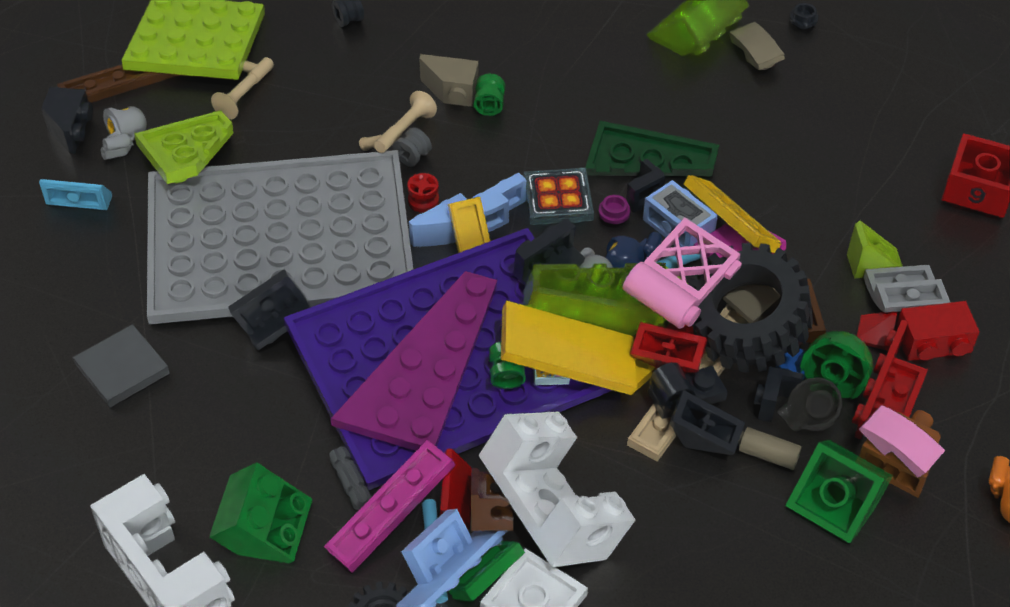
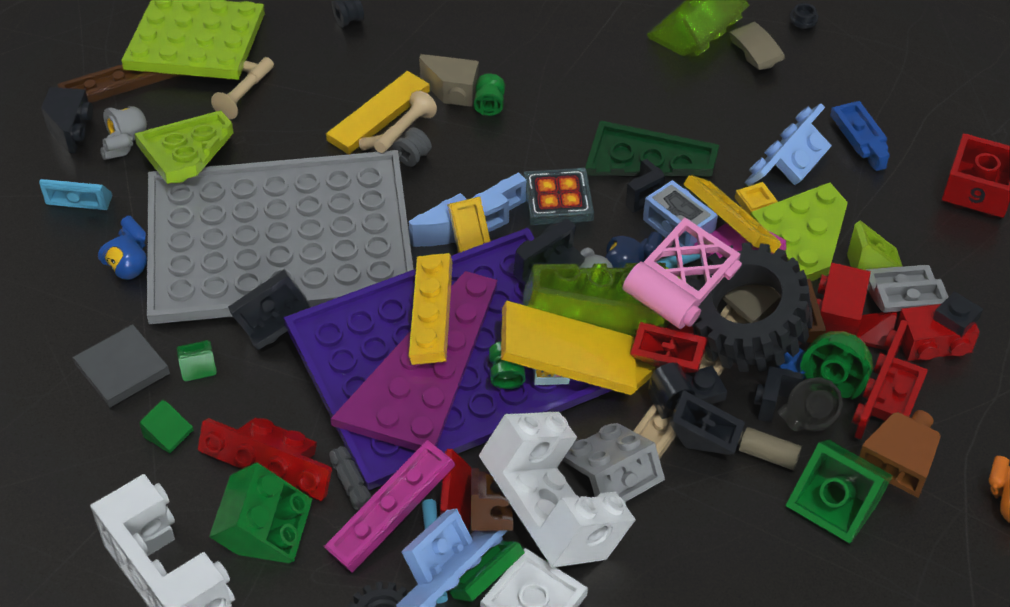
red wheel [407,173,439,213] -> none
magenta plate [599,195,630,224] -> none
bright pink slope [859,405,945,477] -> none
none -> blue piece [98,216,147,280]
none -> green slope [140,400,194,454]
none -> green slope [177,340,217,381]
none -> red bracket [198,418,332,501]
none -> yellow tile [326,71,430,154]
none -> yellow plate [409,253,453,365]
none -> light grey bracket [562,423,665,502]
none -> yellow tile [735,182,778,215]
none -> light blue bracket [744,103,832,186]
none -> lime plate [750,182,848,281]
none -> red brick [816,262,871,336]
none -> blue hinge [830,101,890,171]
none -> black plate [933,291,983,337]

